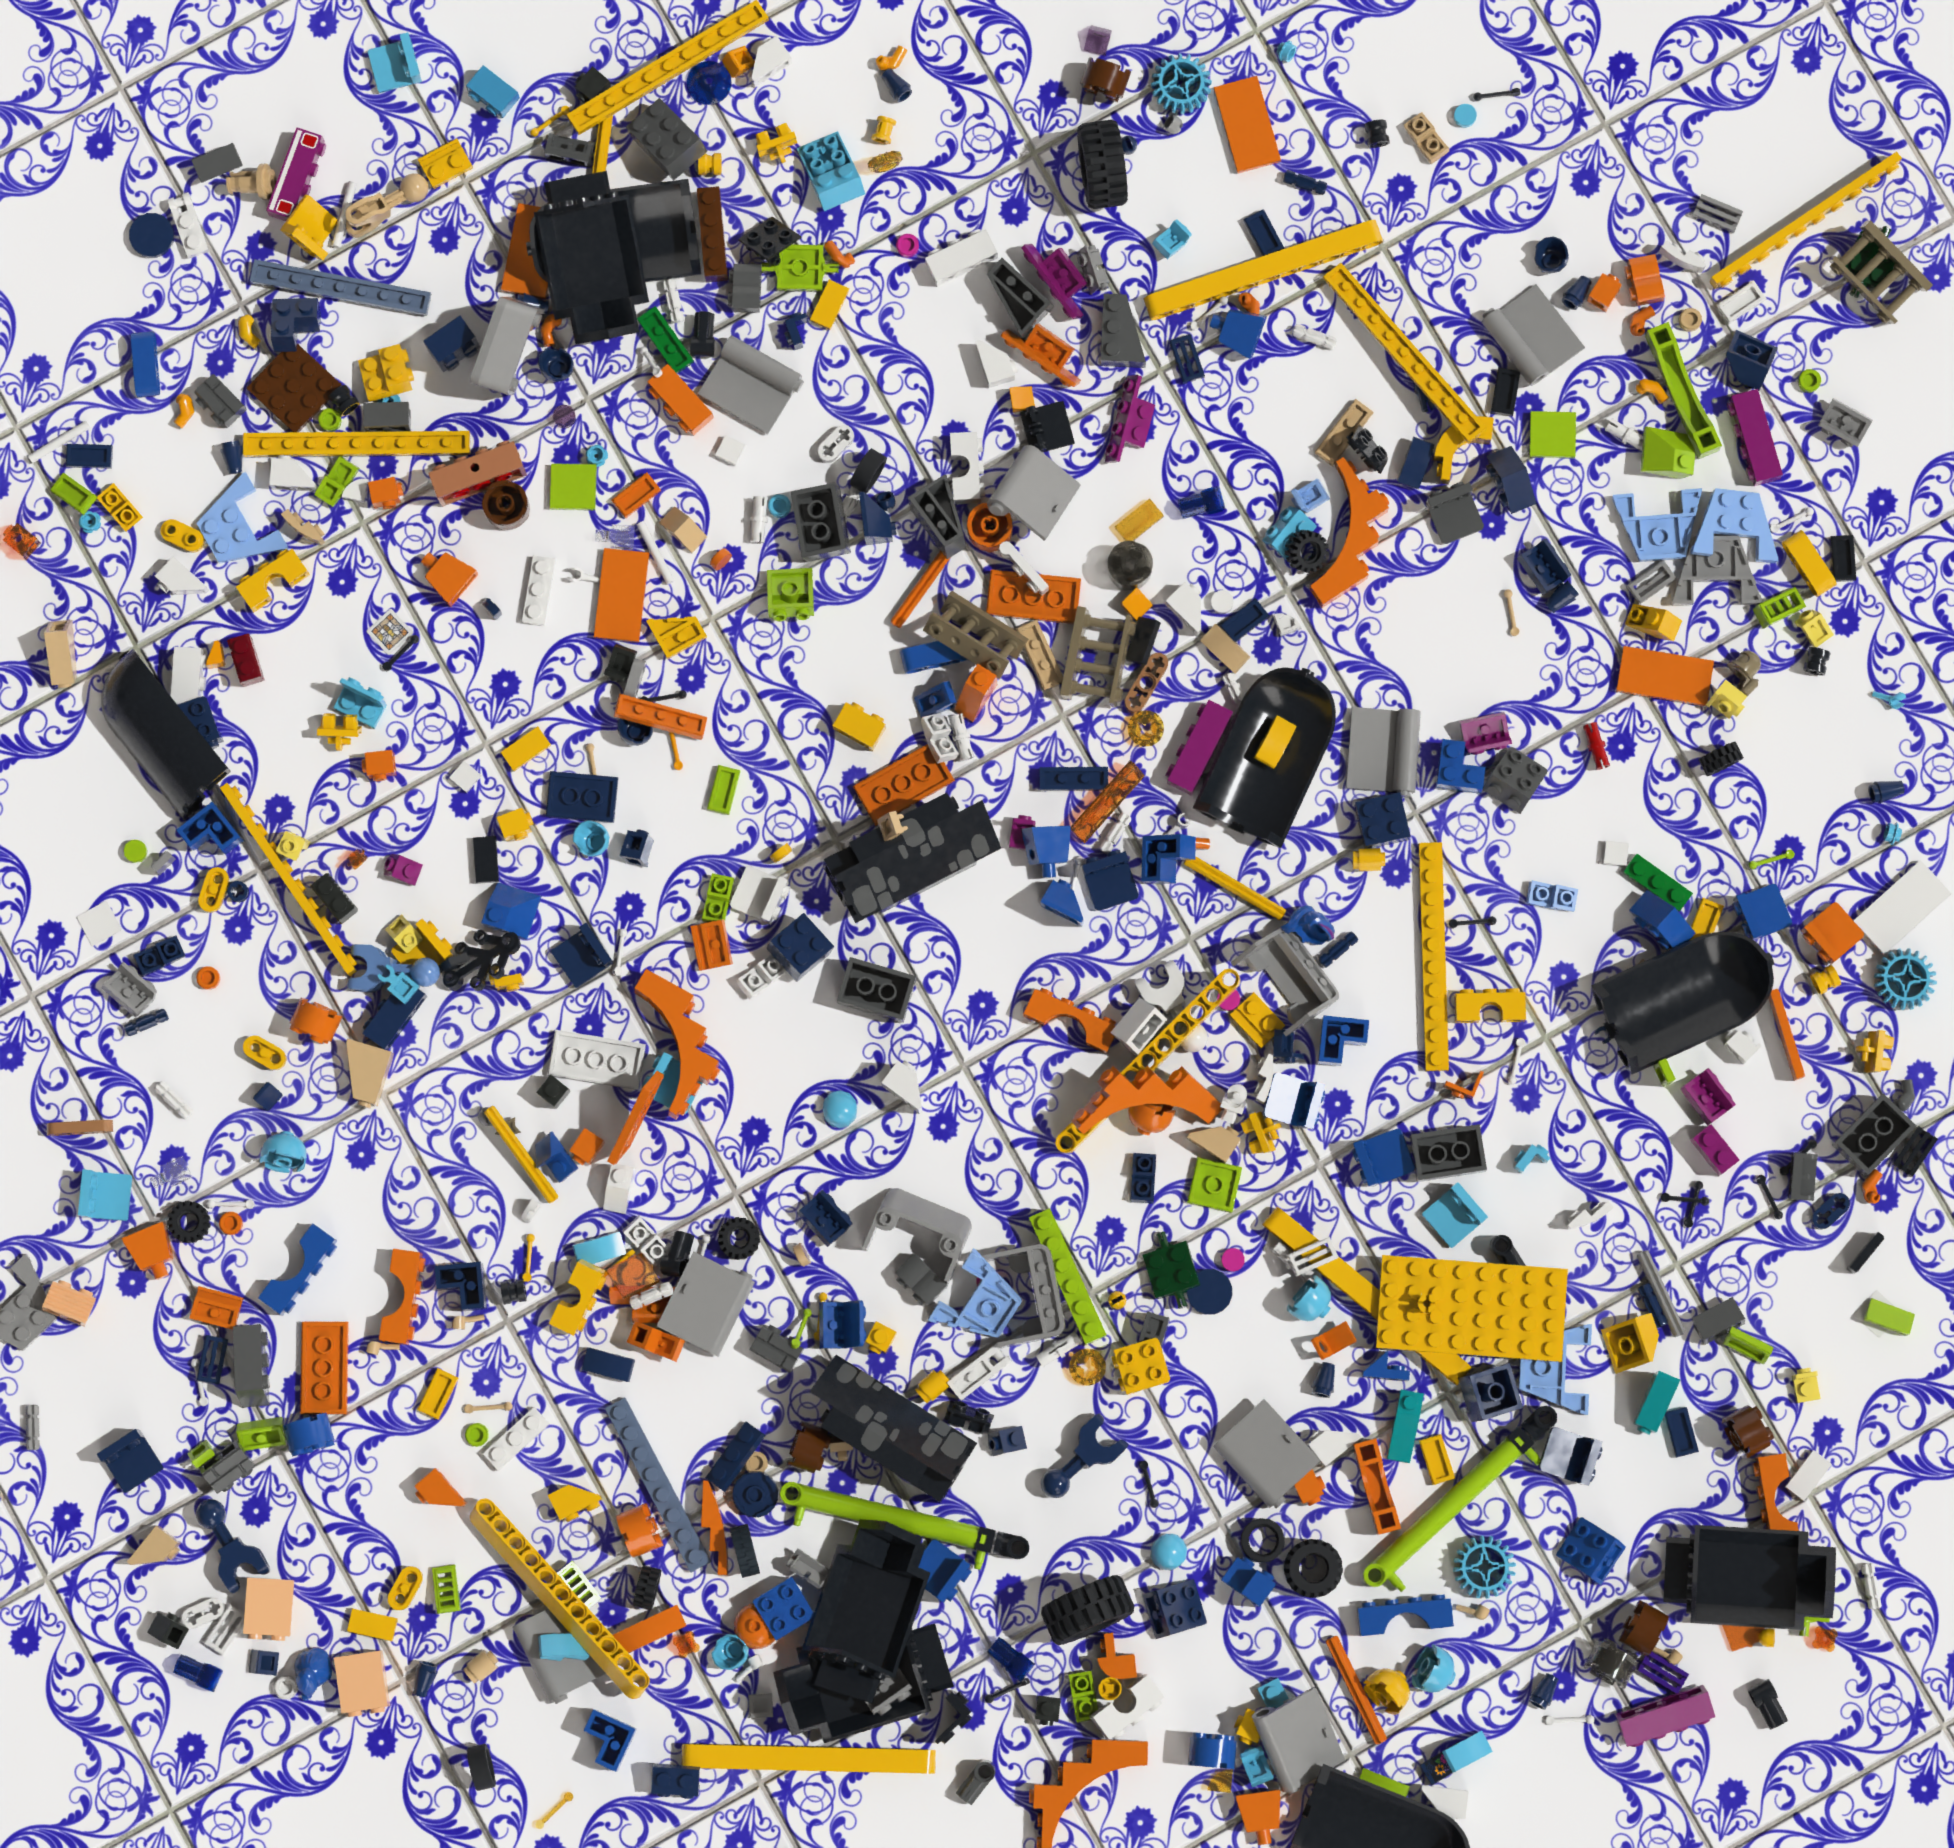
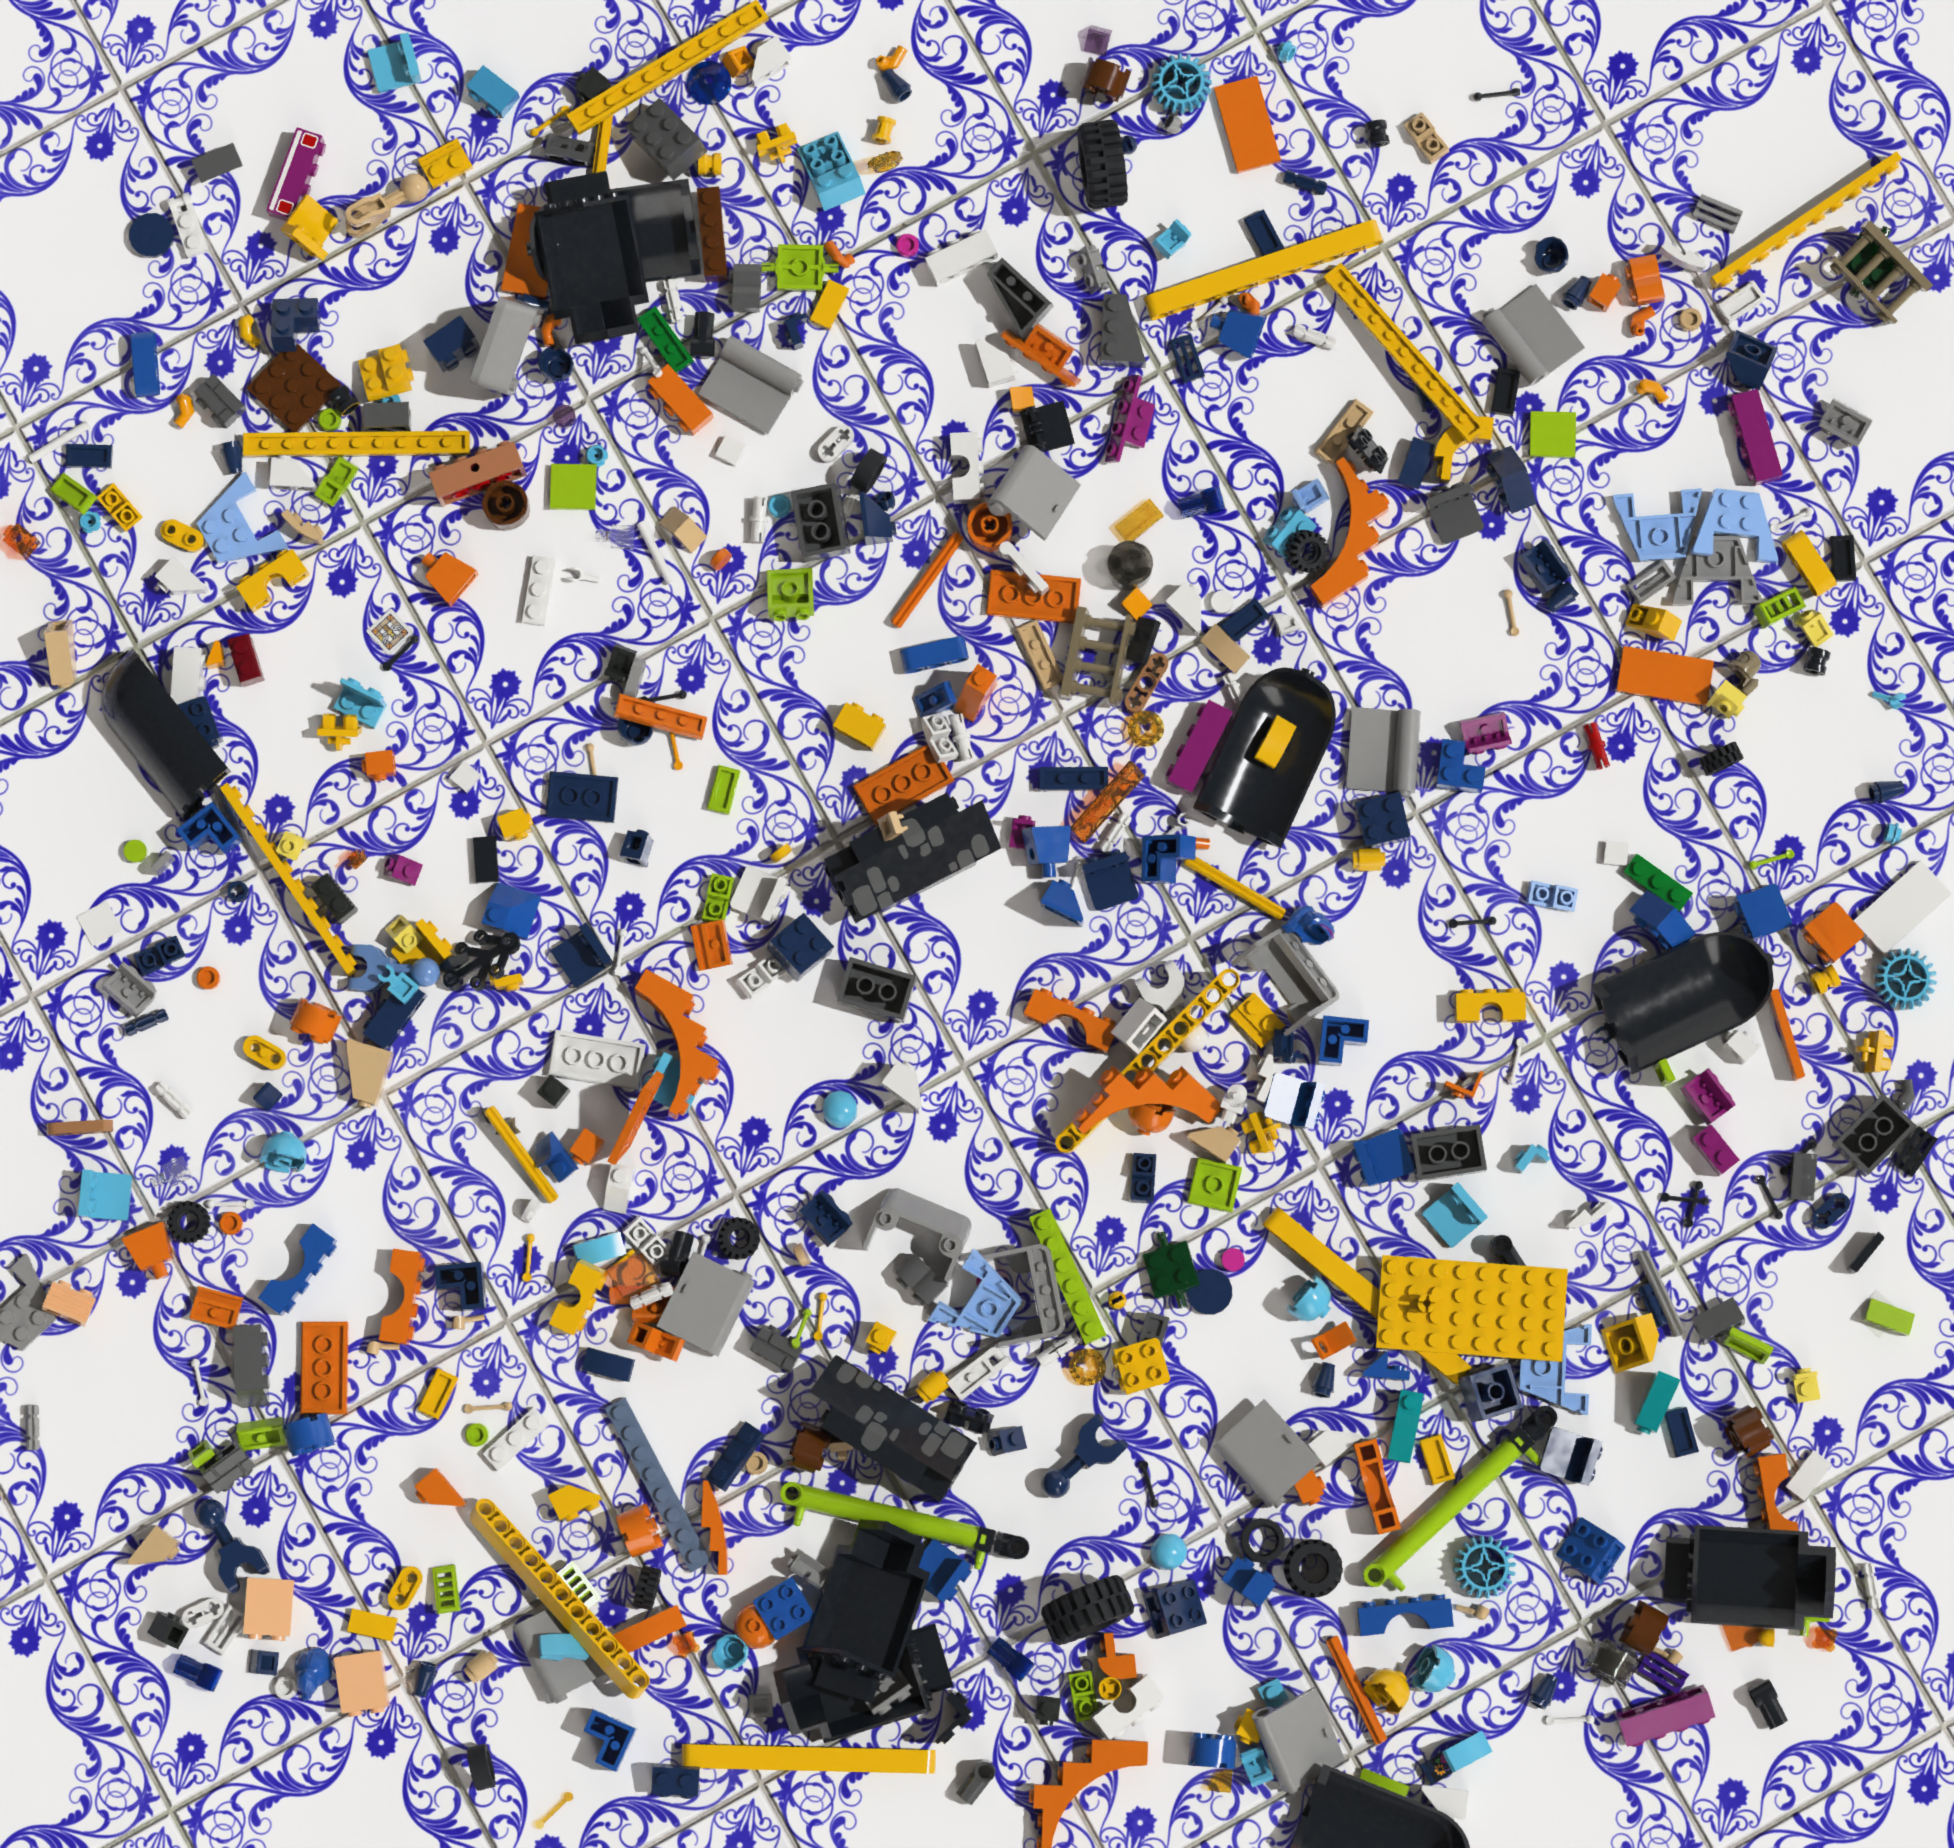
dark blue bracket [97,1429,164,1493] -> none
dark blue tile [196,1335,228,1385] -> none
yellow plate [198,867,230,913] -> none
tan piece [226,163,277,200] -> none
sand blue plate [250,259,432,316] -> none
white bar [331,181,357,248] -> none
white tile [342,479,369,503] -> none
orange brick [368,477,404,509] -> none
dark blue tile [481,598,502,620] -> none
black wheel [500,1279,527,1305] -> none
yellow tile [501,726,551,772] -> none
medium azure hair [573,820,610,857] -> none
orange tile [594,548,650,643] -> none
orange tile [612,472,661,518] -> none
yellow wing [646,616,707,659] -> none
black wheel [729,1524,760,1578] -> none
dark blue tile [732,1471,779,1518] -> none
white hand [735,1654,763,1682] -> none
black hinge [738,217,802,266] -> none
blue bracket [819,1300,866,1349] -> none
dark grey wedge [908,474,966,559] -> none
dark tan fence [923,591,1028,679] -> none
black hinge [985,1678,1030,1703] -> none
magenta bracket [1021,244,1088,319] -> none
dark pink tile [1217,990,1240,1011] -> none
orange torso [1235,1789,1280,1845] -> none
white pin [1271,1241,1315,1282] -> none
white tile [1287,1237,1339,1277] -> none
dark blue axle [1318,931,1359,968] -> none
yellow plate [1419,842,1449,1072] -> none
medium azure tile [1454,104,1477,128] -> none
dark grey bracket [1483,747,1548,814] -> none
white pin [1605,418,1643,451] -> none
lime slope [1640,426,1695,479] -> none
lime arch [1645,322,1722,460] -> none
yellow tile [1689,898,1724,941] -> none
lime tile [1798,369,1821,393] -> none
orange arm [1862,1169,1883,1204] -> none

